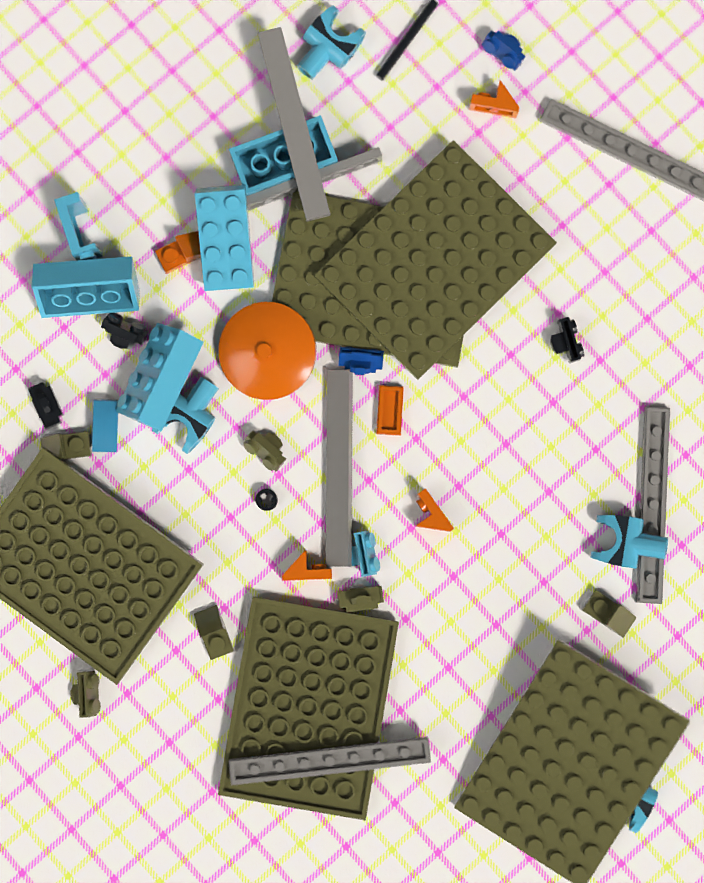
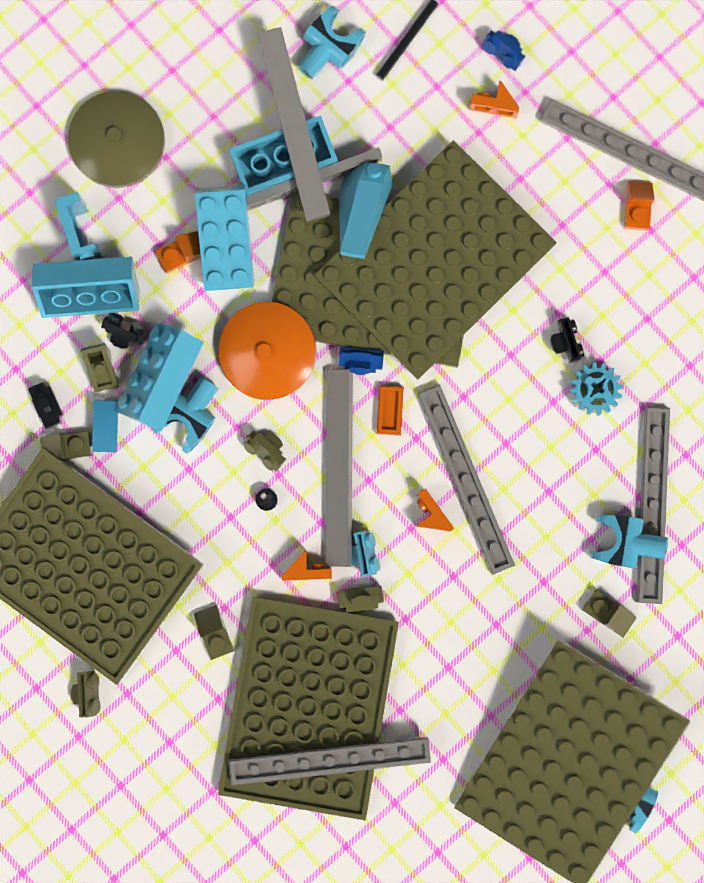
none -> olive dish [68,91,165,188]
none -> olive slope [81,343,118,392]
none -> medium azure wedge [339,162,392,259]
none -> light grey tile [417,384,515,575]
none -> medium azure gear [569,362,624,416]
none -> orange slope [624,181,655,231]

